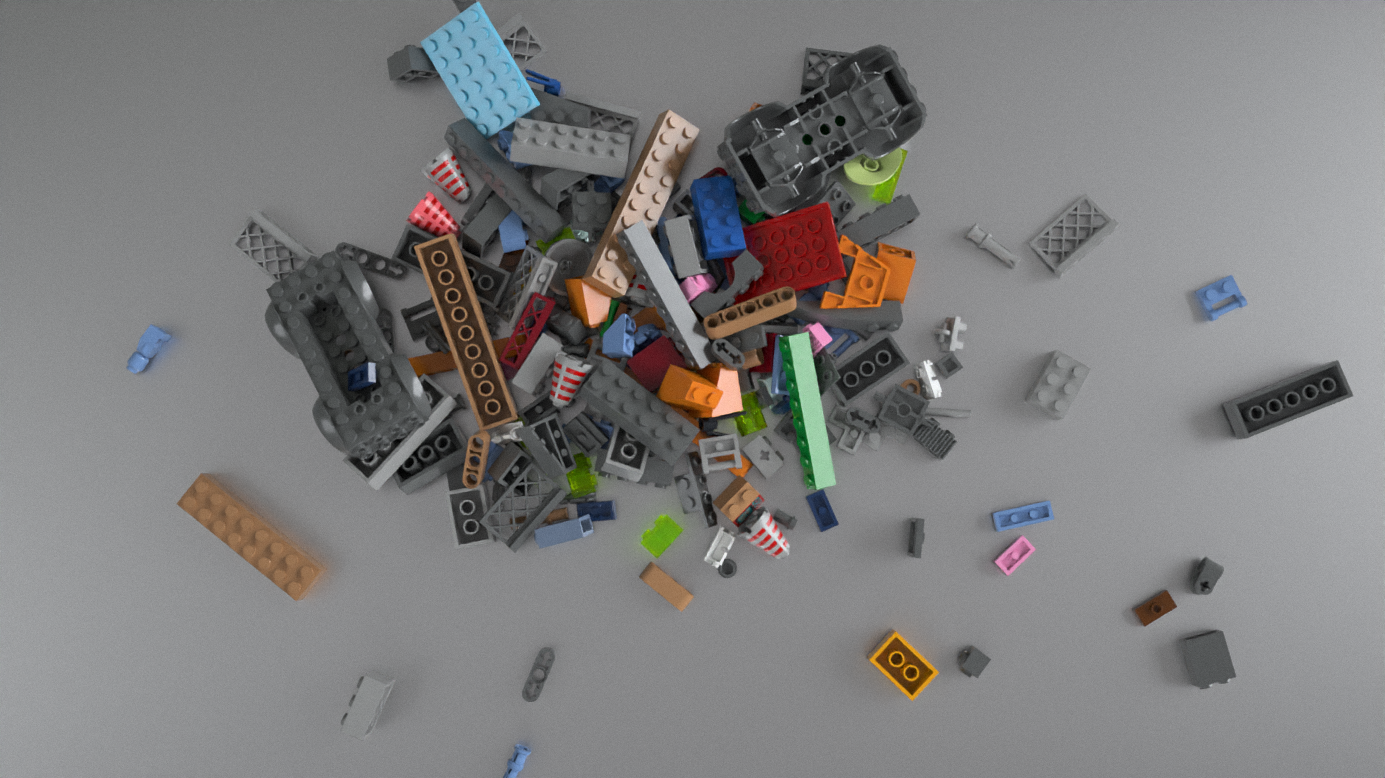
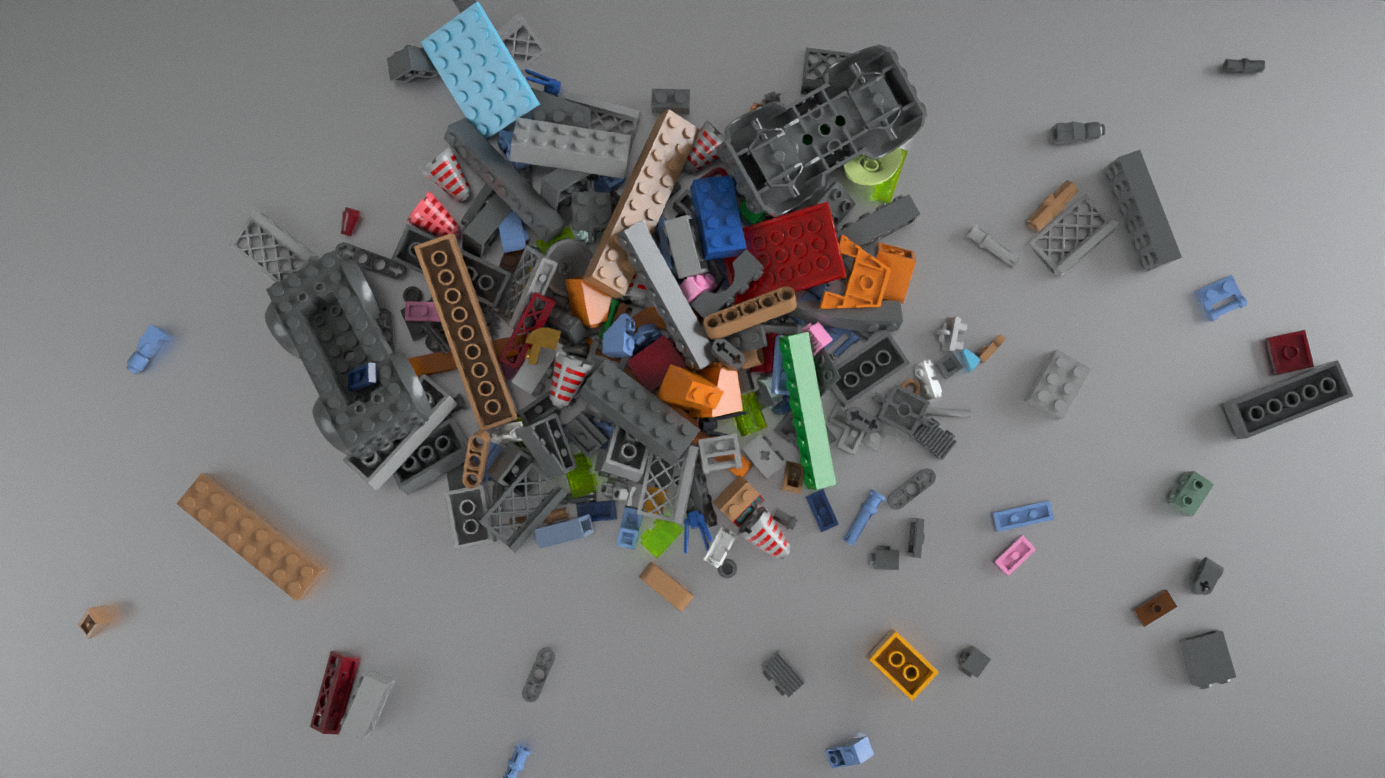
none -> medium nougat slope [77,605,114,640]
none -> dark red fence [310,651,360,735]
none -> dark red cone [340,207,361,236]
none -> dark grey plate [403,286,423,302]
none -> bright pink plate [405,301,441,322]
none -> pearl gold brick [525,328,561,366]
none -> light grey hips [600,478,636,506]
none -> medium blue slope [616,505,644,550]
none -> light grey fence [637,445,699,524]
none -> light orange brick [643,486,668,514]
none -> dark grey brick [651,89,690,114]
none -> light grey cone [683,120,724,173]
none -> blue plant [684,510,713,554]
none -> dark grey plate [761,91,781,104]
none -> dark grey brick [762,651,806,698]
none -> medium nougat slope [780,461,804,494]
none -> medium blue slope [825,736,874,769]
none -> medium blue pin [843,489,886,546]
none -> dark grey brick [870,546,899,570]
none -> dark grey beam [887,468,936,509]
none -> medium azure slope [960,349,980,373]
none -> medium nougat plate [977,334,1006,364]
none -> medium nougat piece [1027,180,1079,232]
none -> dark grey piece [1052,121,1105,145]
none -> dark grey brick [1107,150,1182,271]
none -> sand green brick [1167,471,1214,516]
none -> dark grey pin [1223,58,1265,73]
none -> dark red plate [1265,330,1314,375]

